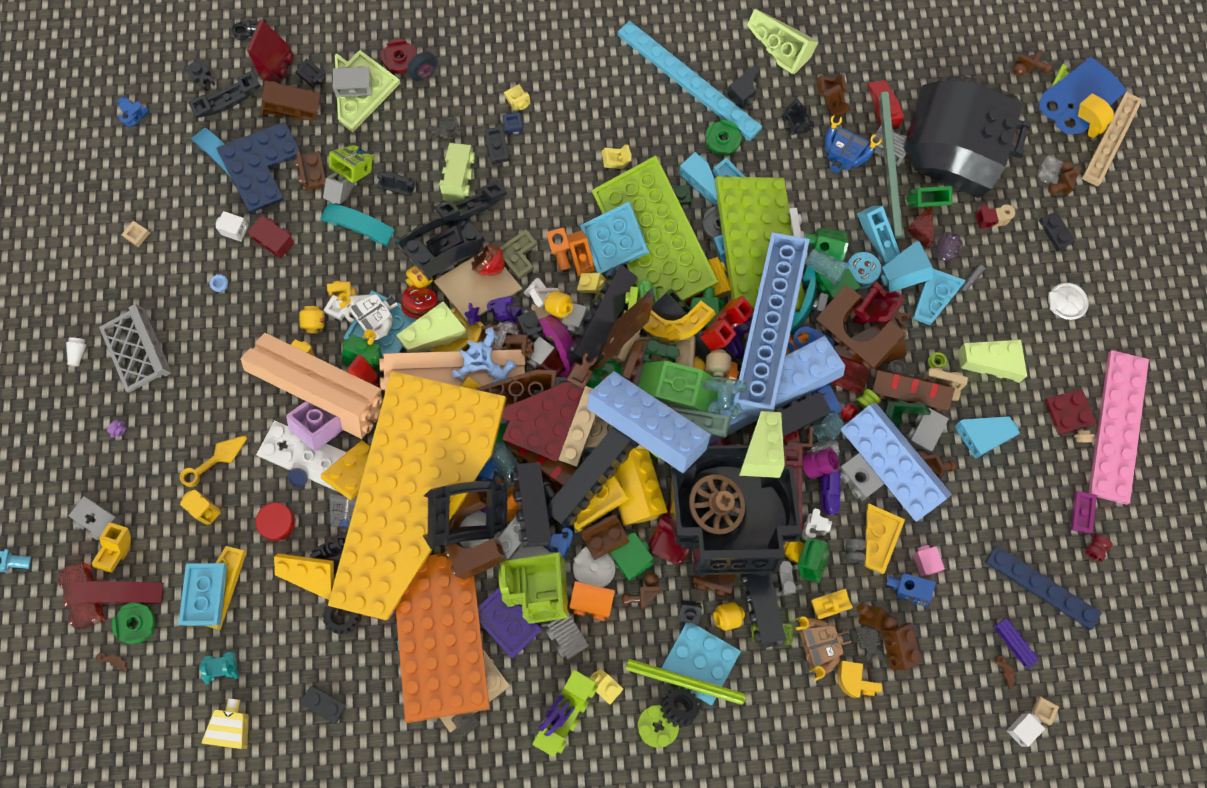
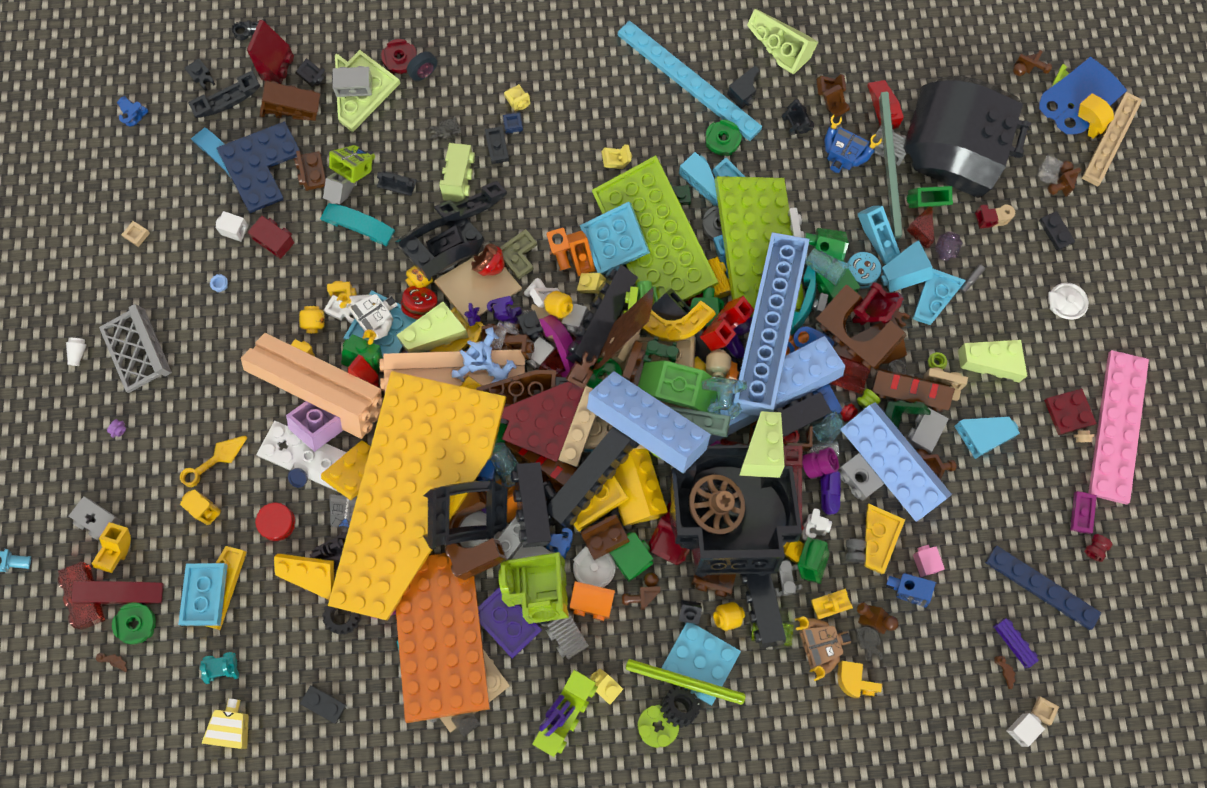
reddish brown bracket [881,623,922,671] -> none

